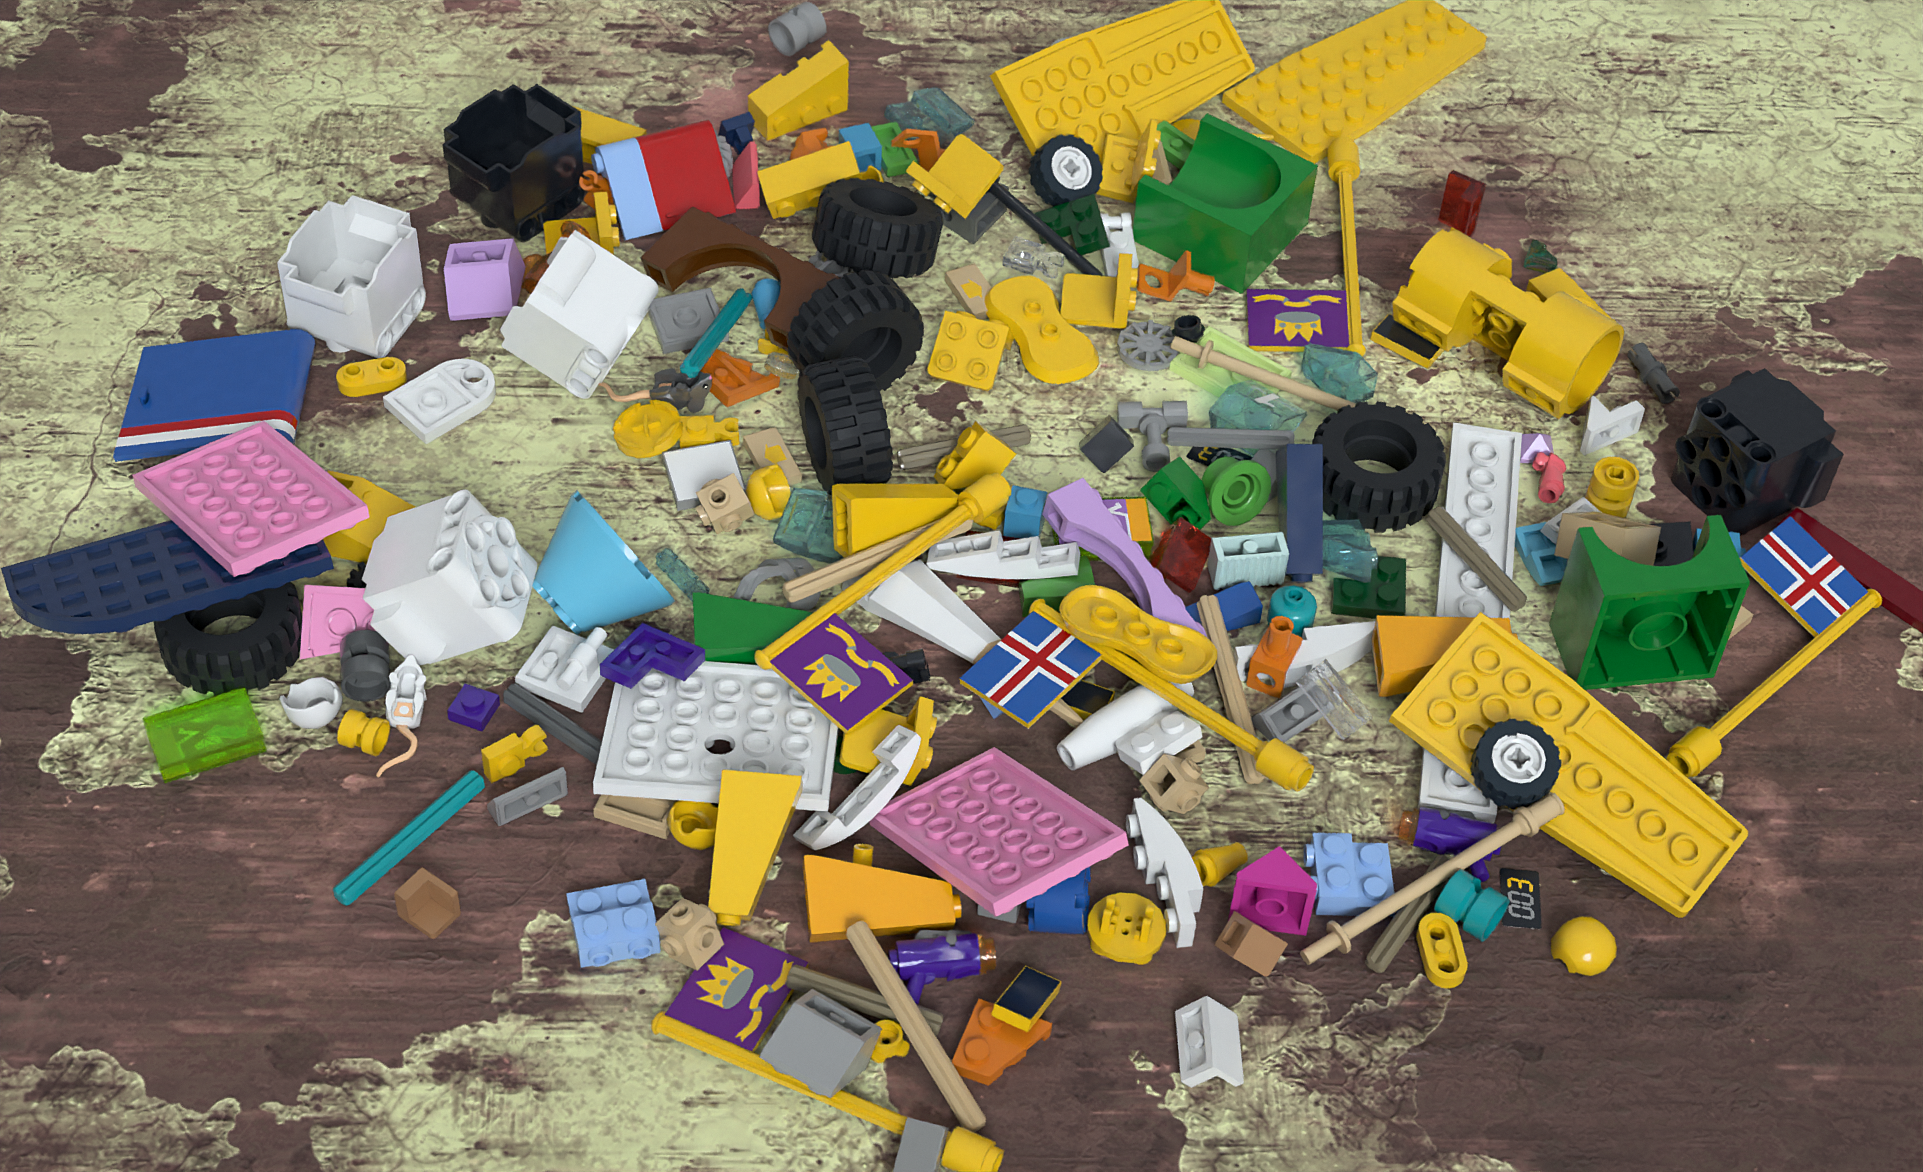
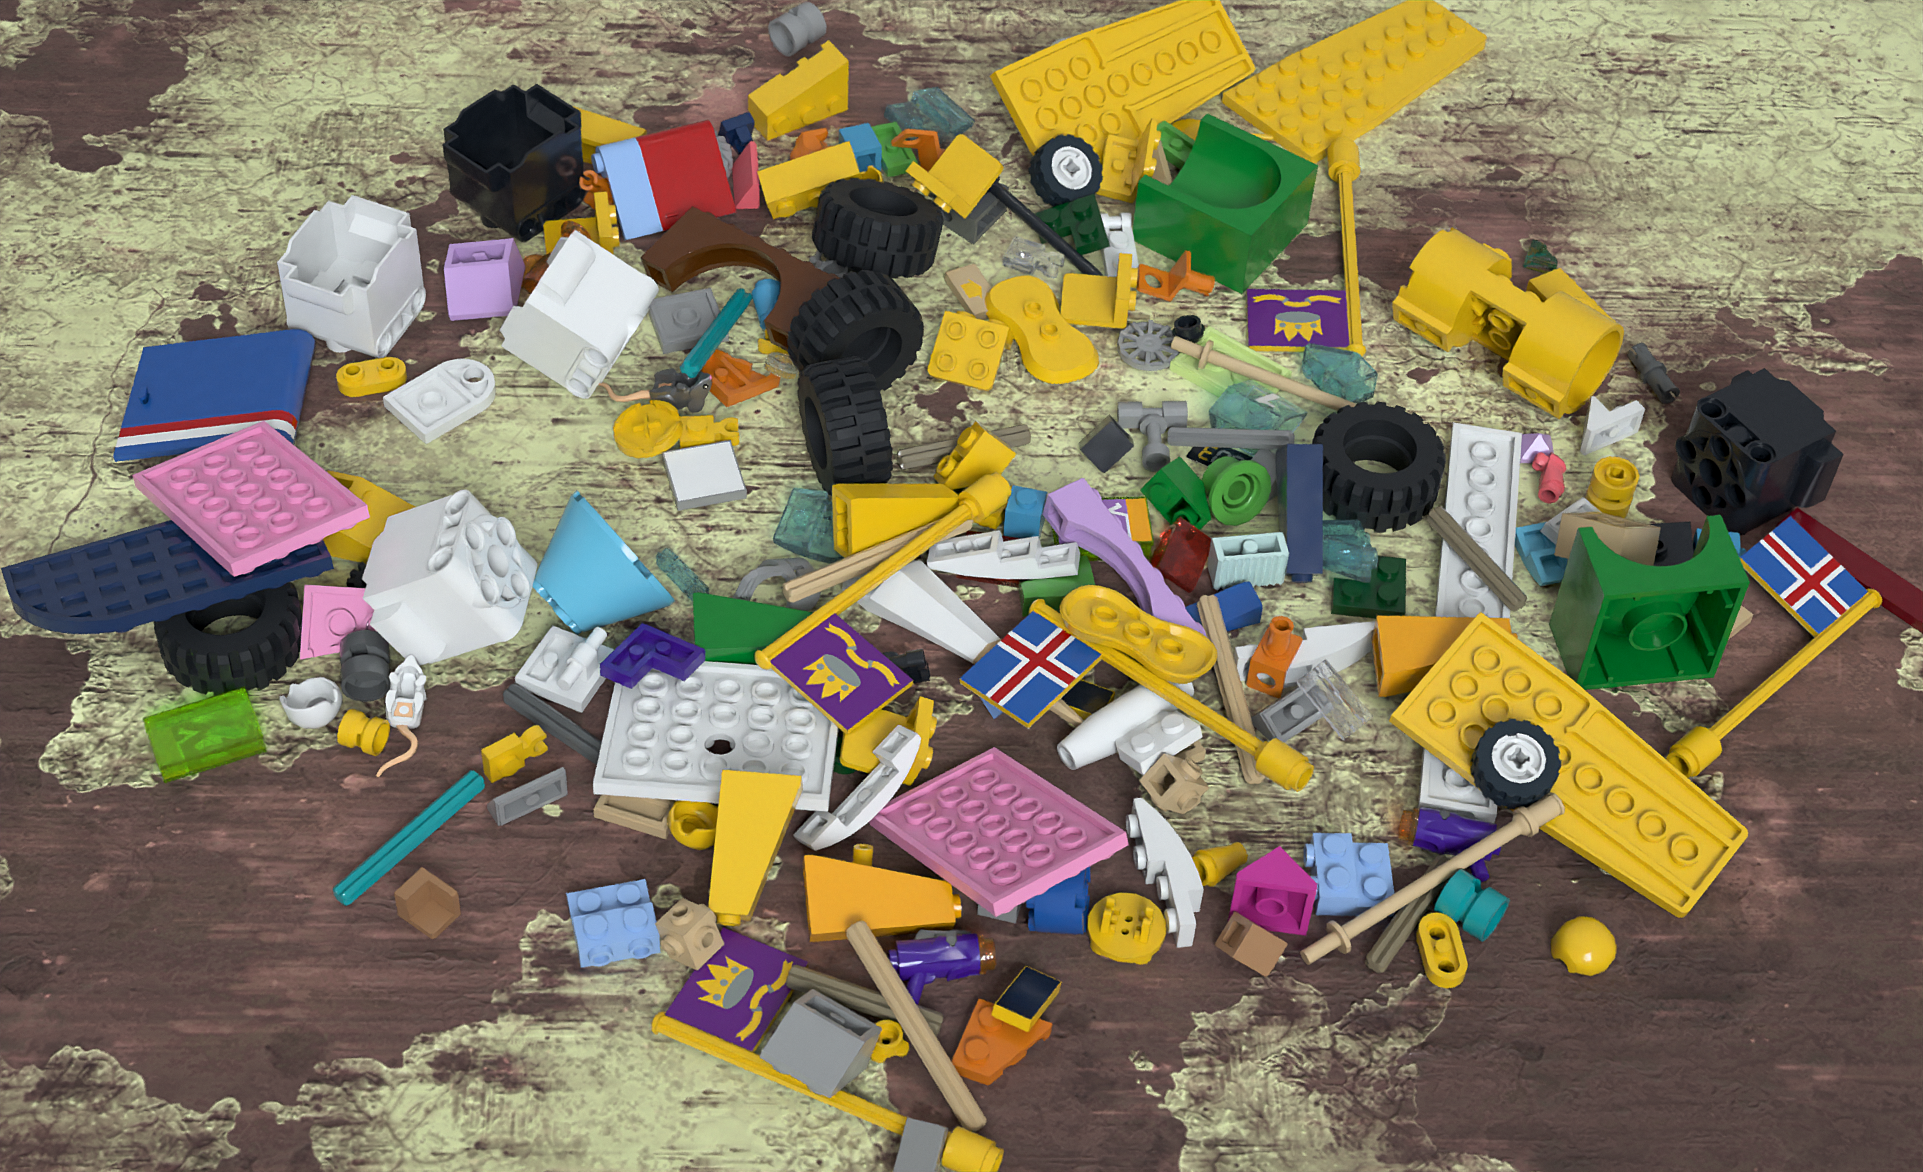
dark purple plate [447,683,500,732] -> none
tan brick [695,473,755,534] -> none
tan tile [743,427,802,486] -> none
yellow hair [745,464,792,520] -> none
white panel [1175,996,1244,1088] -> none
teal head [1267,585,1317,637] -> none
black tile [1370,314,1444,369] -> none
clear red panel [1438,170,1486,238] -> none
black sticker [1500,868,1542,929] -> none

